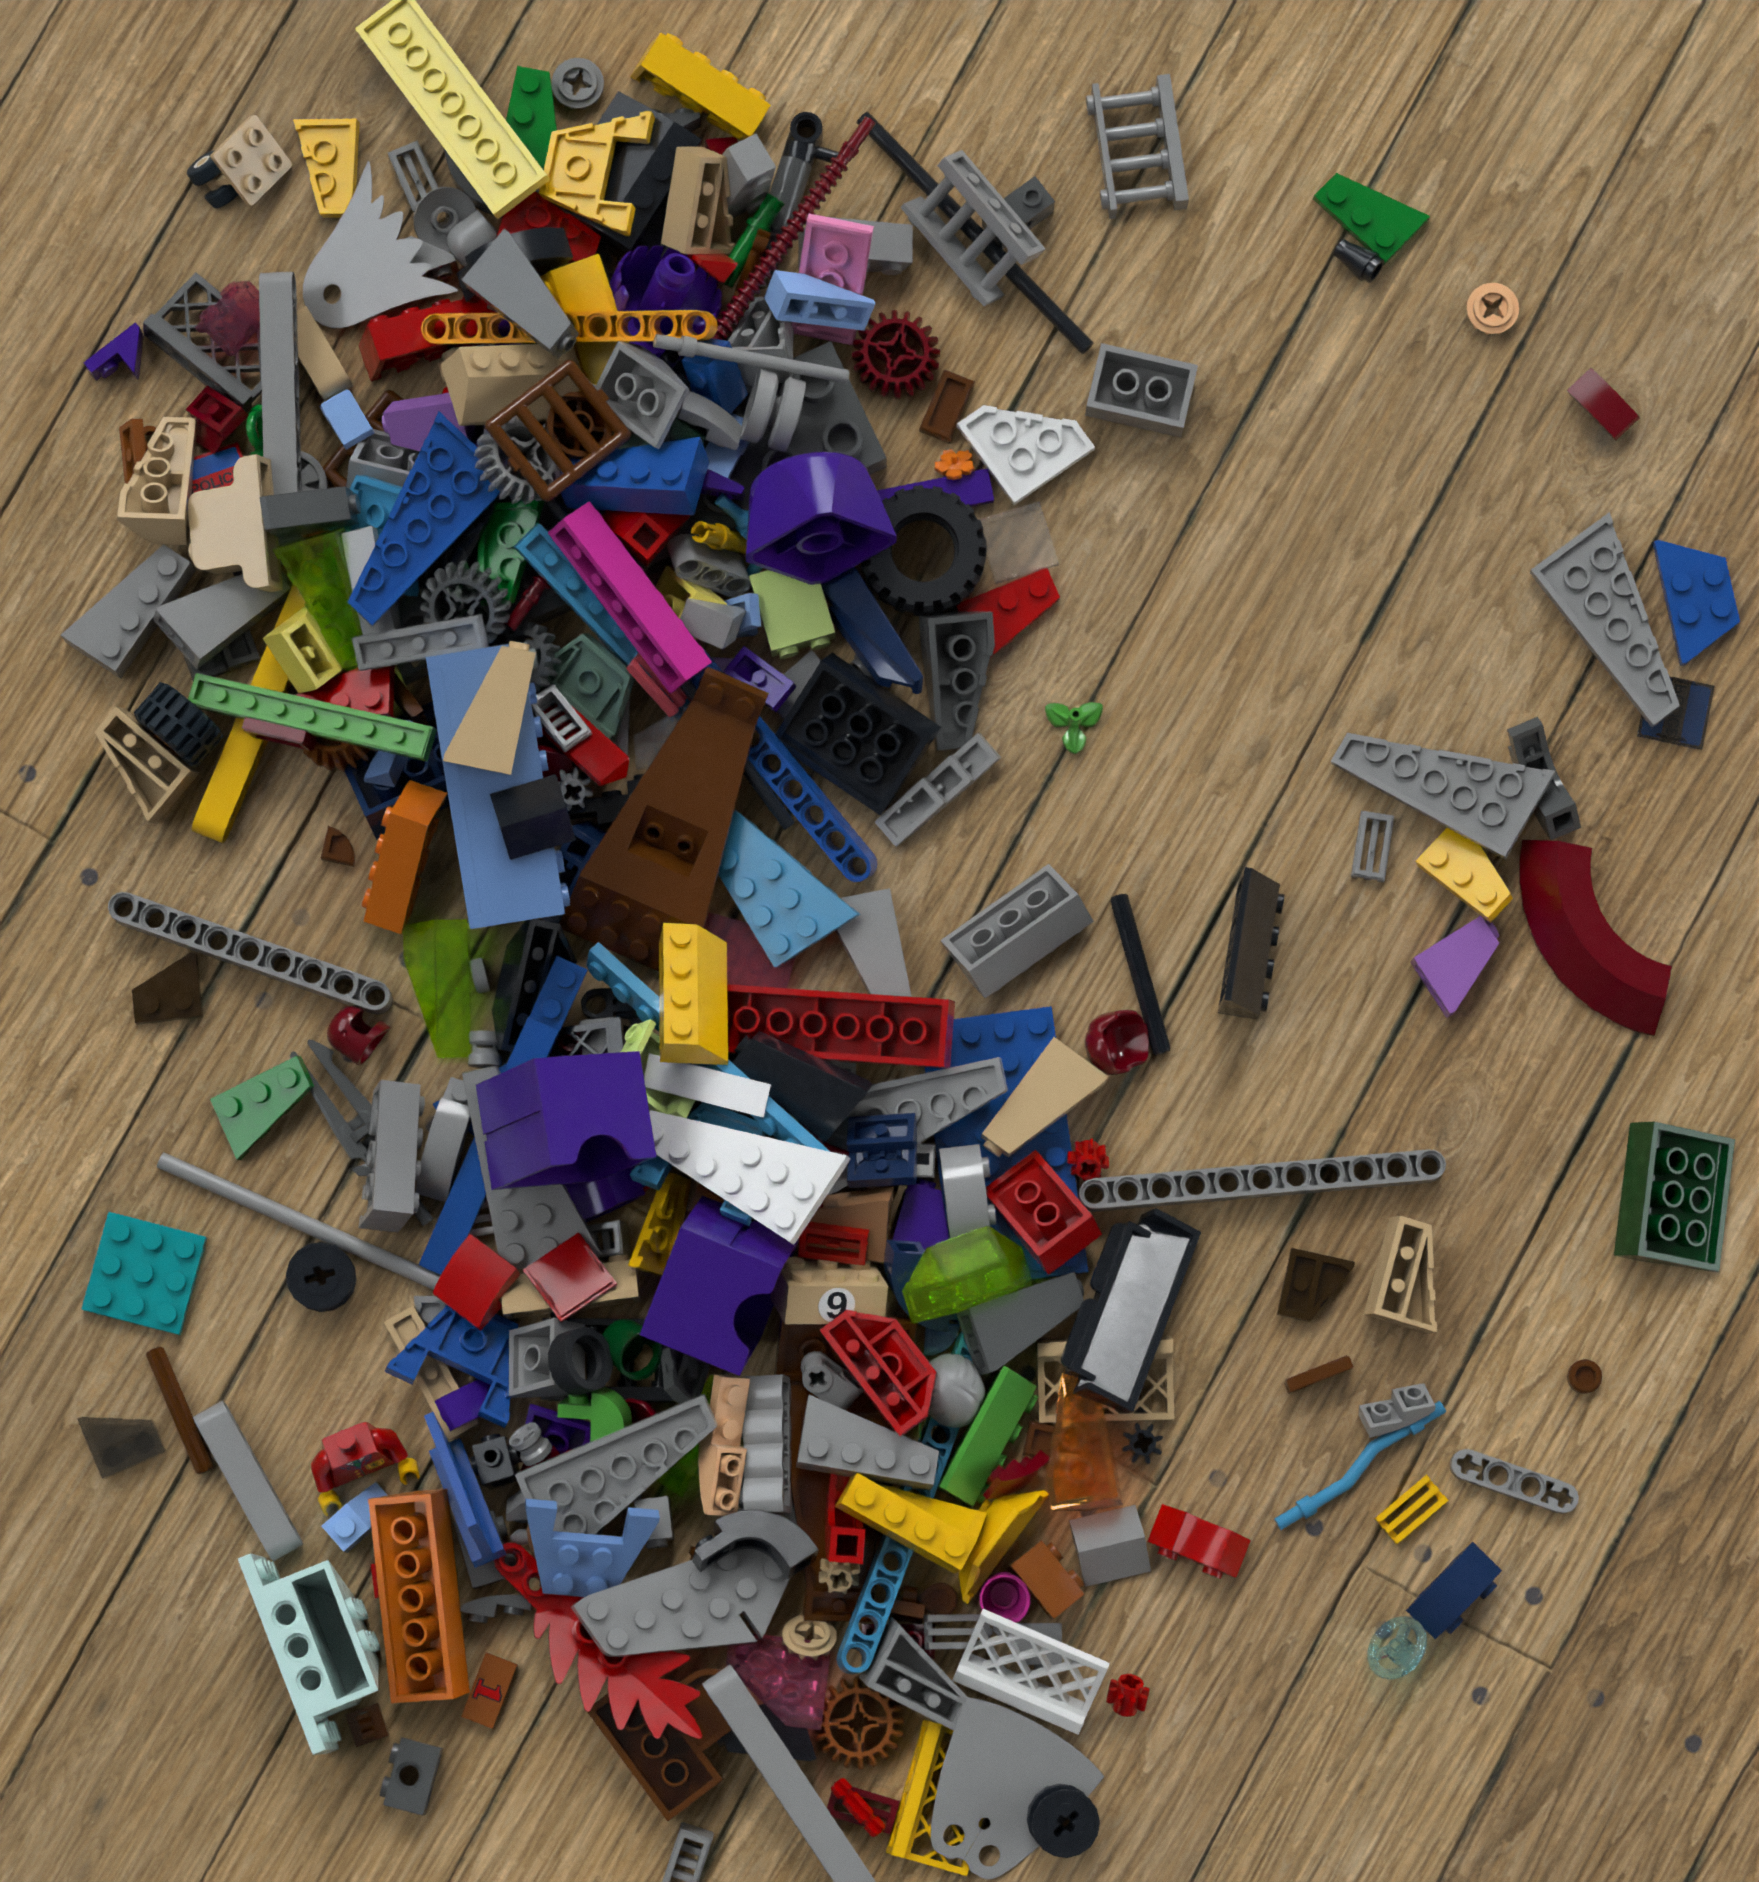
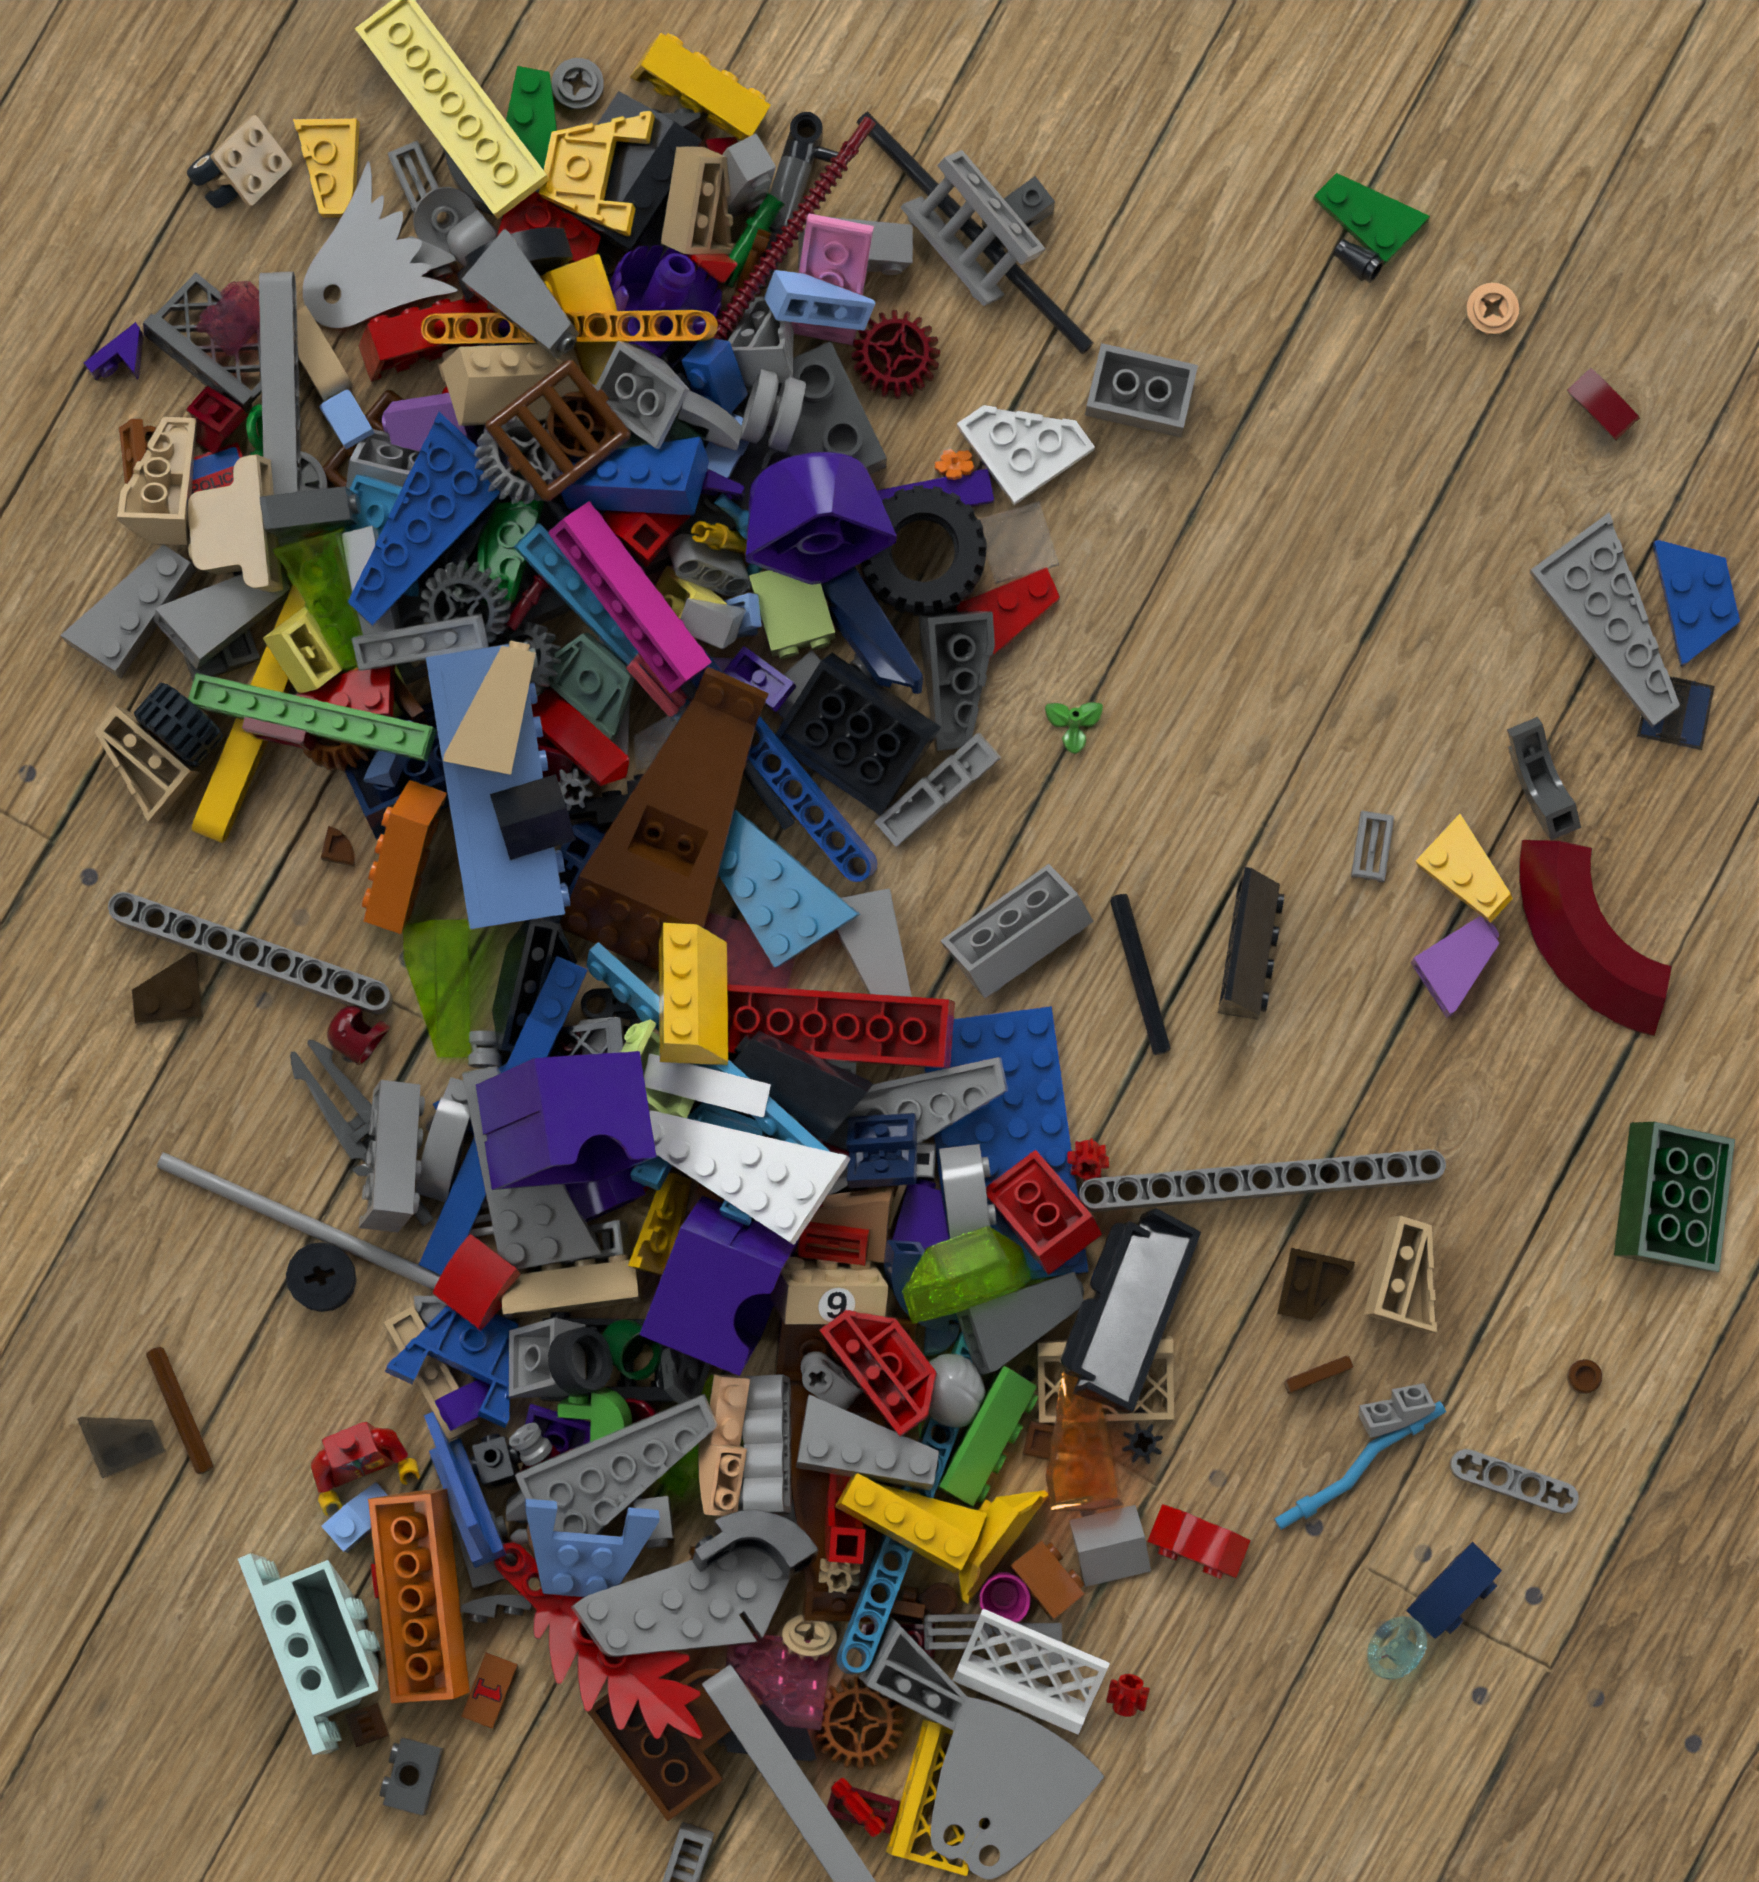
teal plate [81,1212,208,1336] -> none
light grey beam [193,1400,303,1562] -> none
green wing [210,1056,314,1160] -> none
light grey tile [469,958,490,994] -> none
red piece [523,1232,617,1322] -> none
light grey slope [531,684,592,752] -> none
light grey bar [653,334,849,383] -> none
reddish brown tile [919,370,975,443] -> none
tan slope [981,1037,1108,1157] -> none
dark red slope [983,1450,1051,1499] -> none
black piece [1026,1783,1100,1858] -> none
dark red piece [1085,1010,1149,1075] -> none
light grey fence [1086,74,1189,219] -> none
light grey wing [1331,733,1556,860] -> none
yellow tile [1374,1474,1449,1545] -> none

